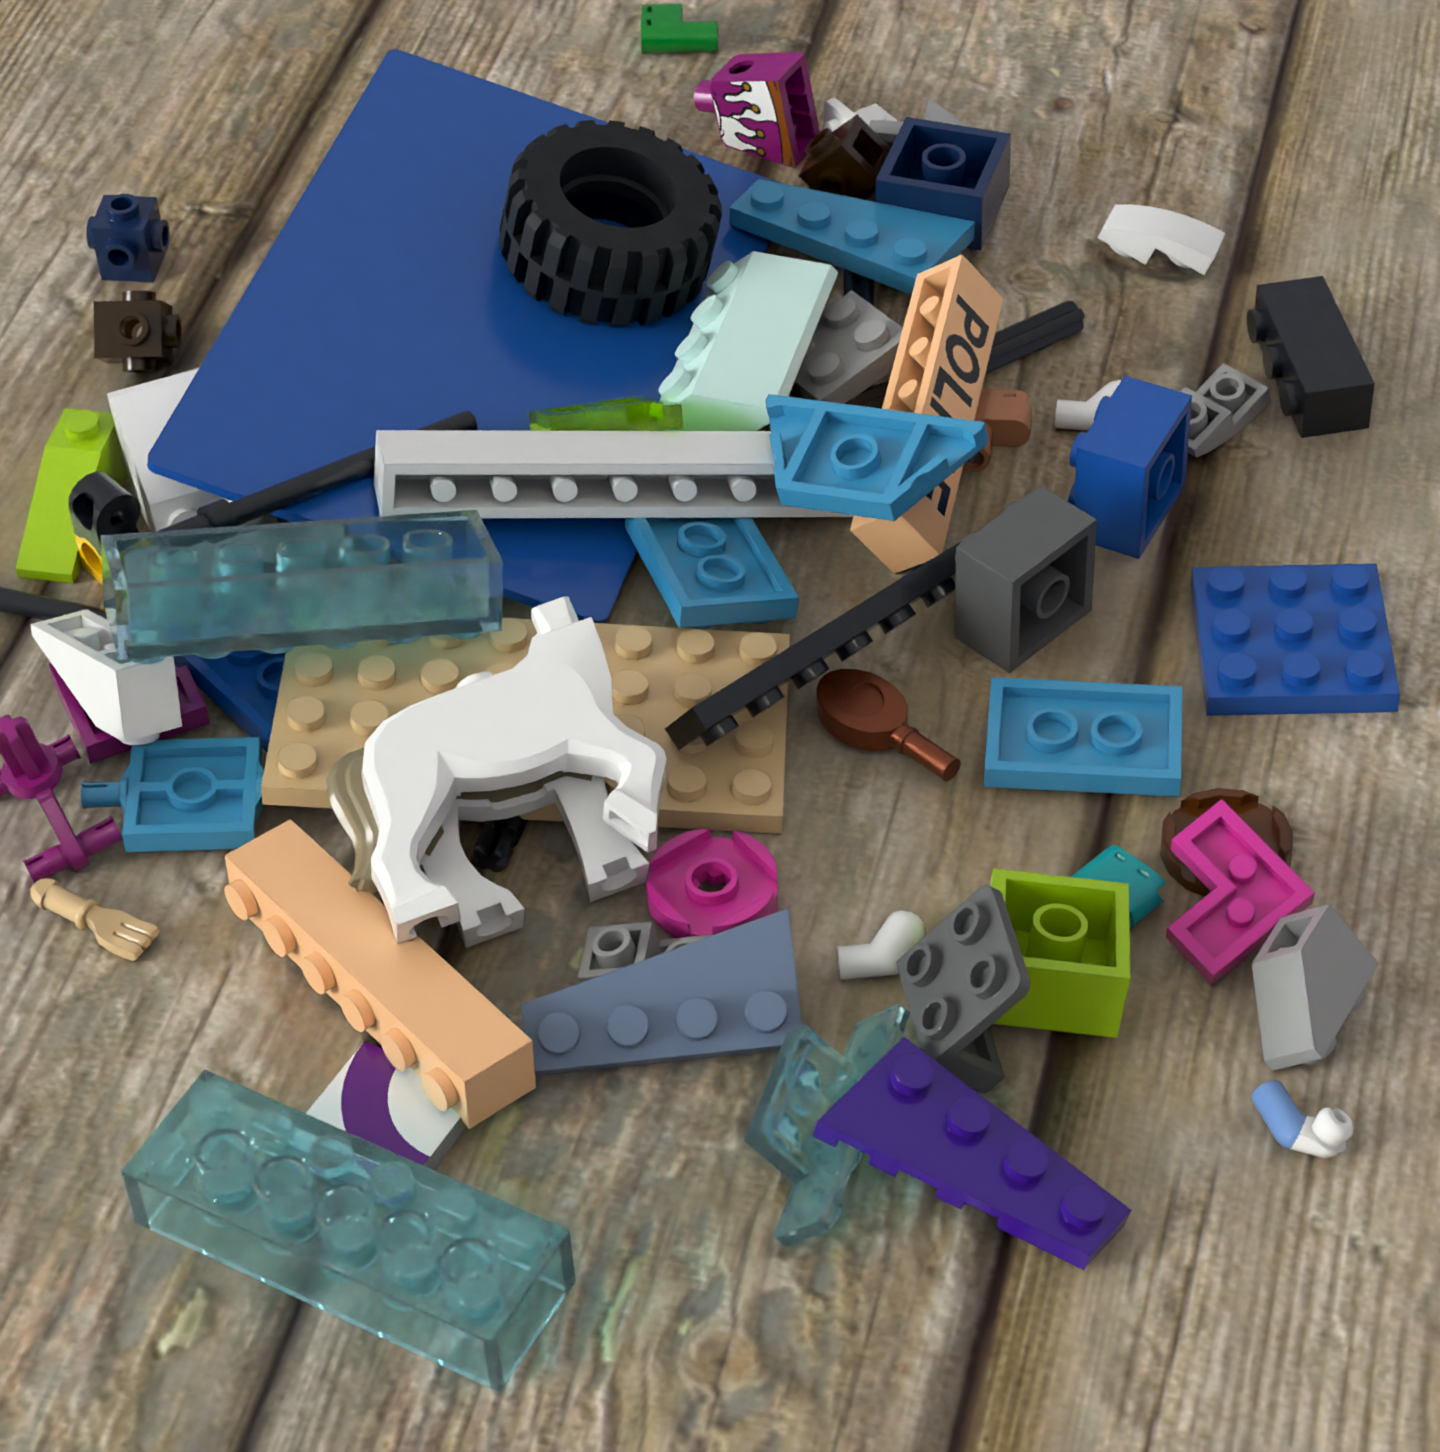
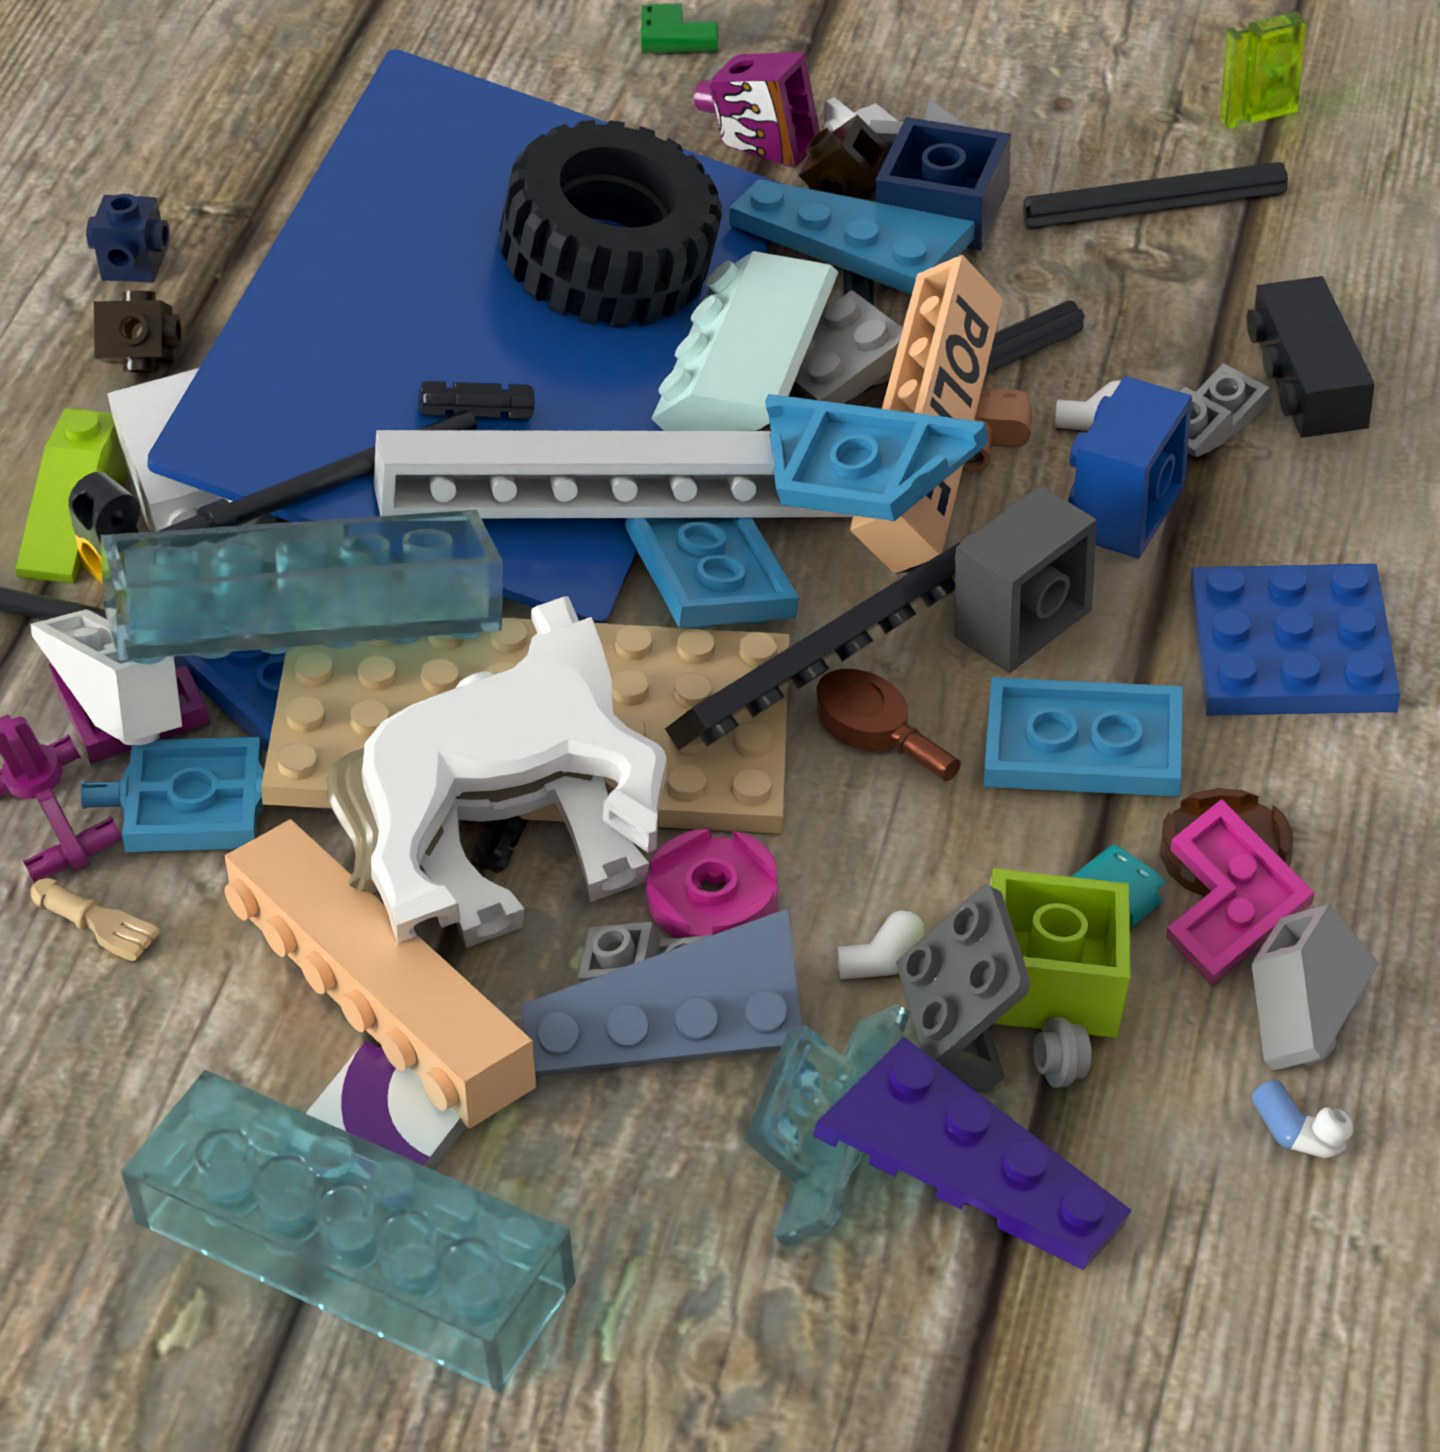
clear neon green wing [529,396,684,431] -> none
white slope [1097,204,1226,275] -> none
none -> black axle [418,381,535,420]
none -> black axle [1023,162,1288,228]
none -> light grey plate [1033,1017,1091,1088]
none -> clear neon green plate [1219,11,1306,129]

